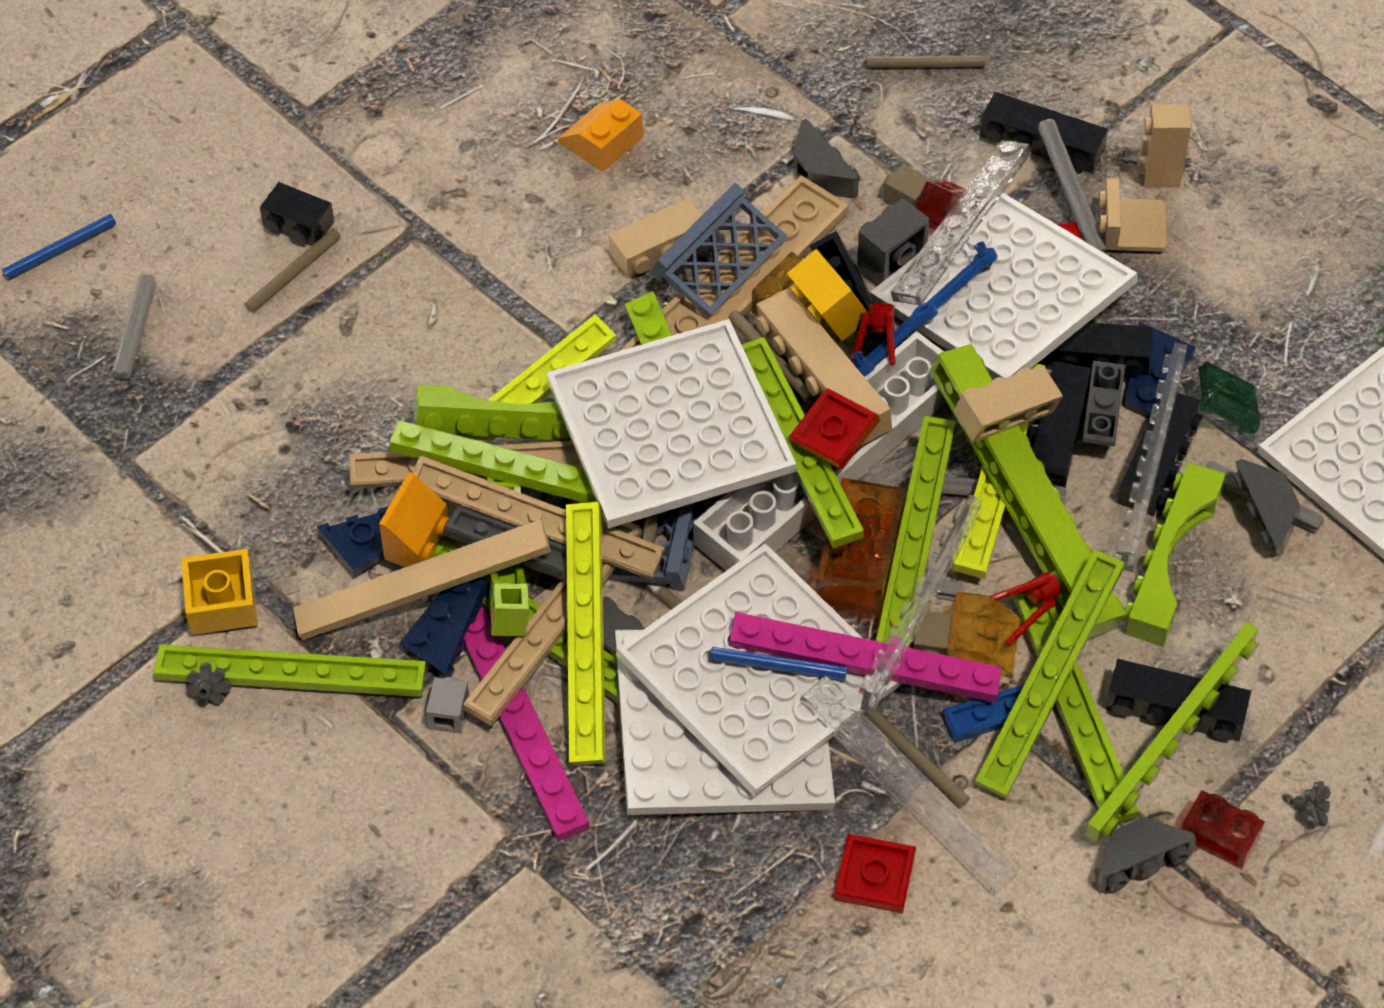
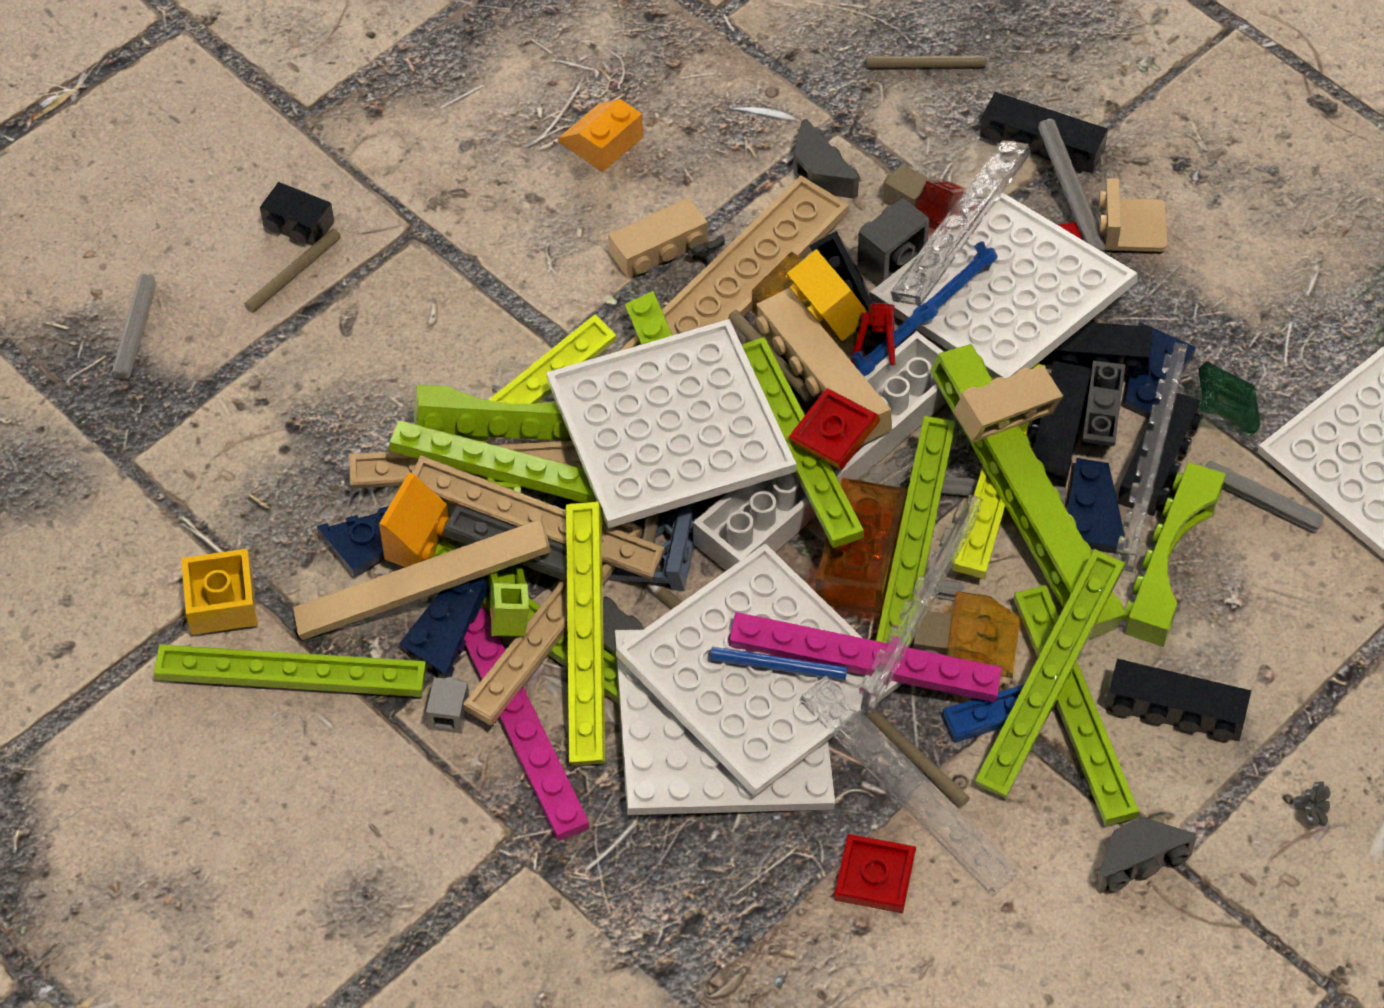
blue bar [1,214,116,280] -> none
dark grey plant [187,662,231,707] -> none
sand blue fence [650,183,788,318] -> none
red plant [981,572,1061,646] -> none
lime plate [1085,621,1259,844] -> none
tan brick [1137,104,1191,187] -> none
clear red brick [1181,790,1265,870] -> none
dark grey slope [1233,459,1300,556] -> none
none -> dark blue wing [1067,458,1128,556]

